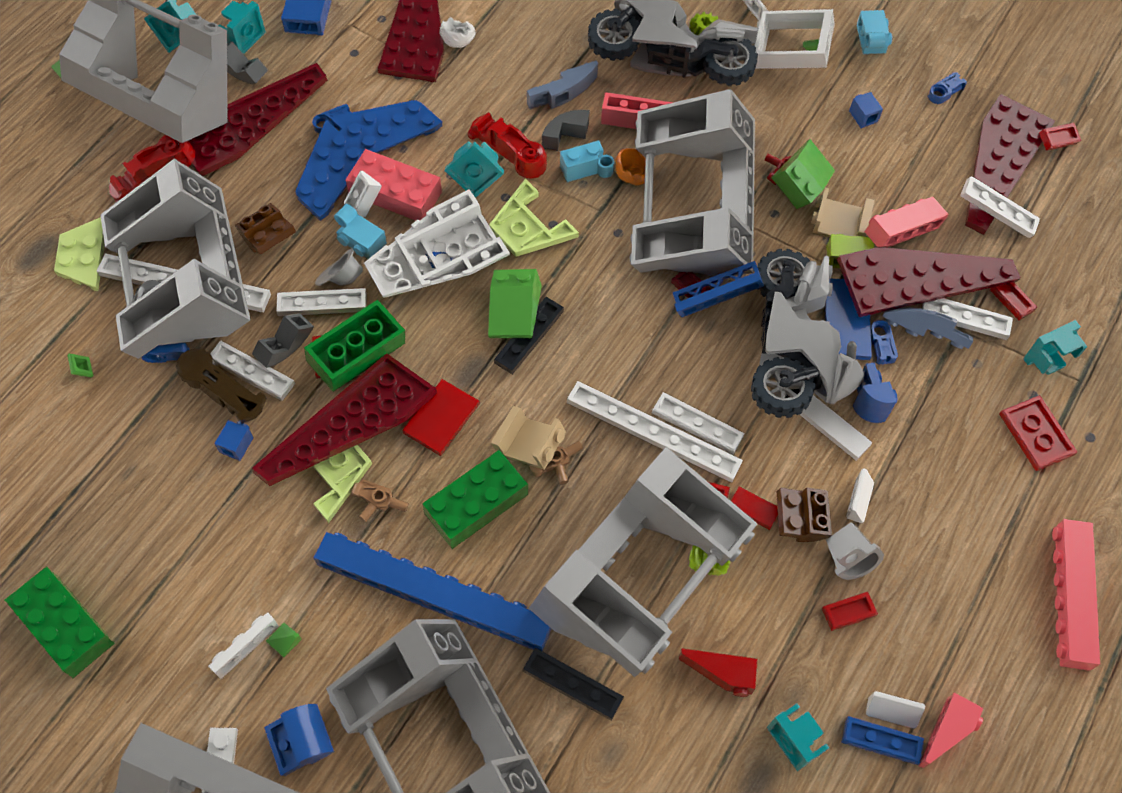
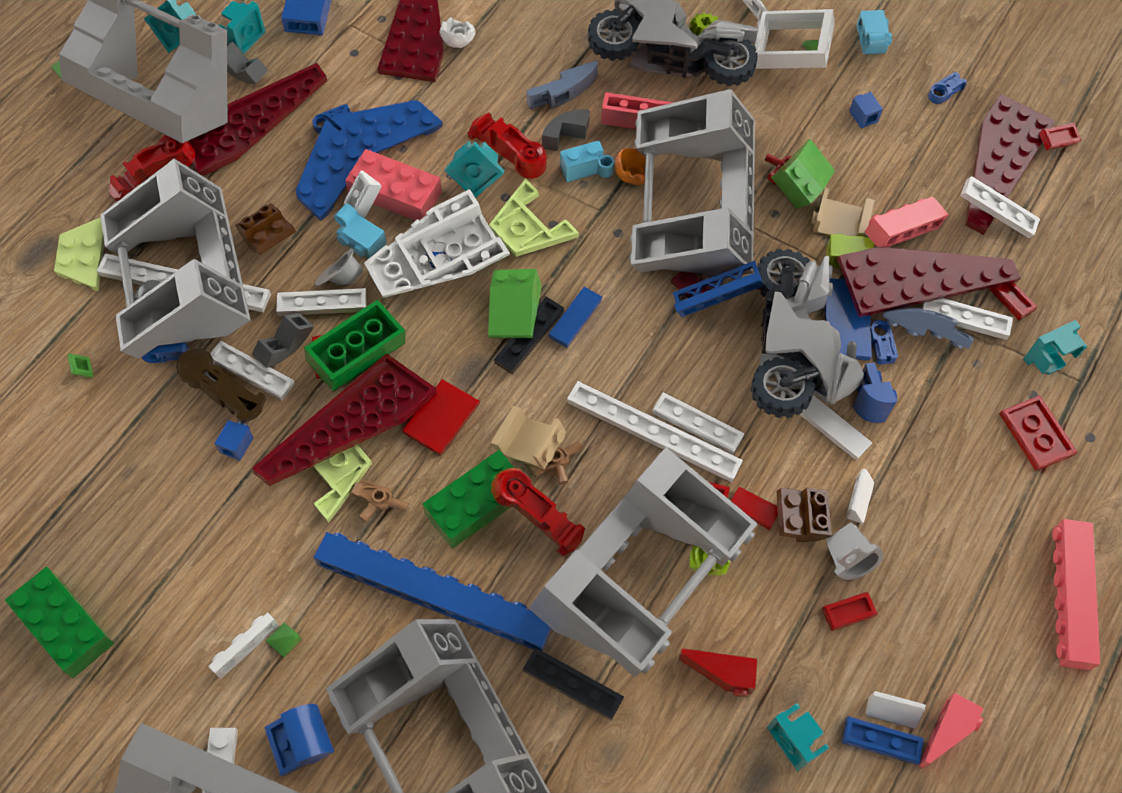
none -> red piece [491,468,585,556]
none -> blue tile [549,287,602,348]

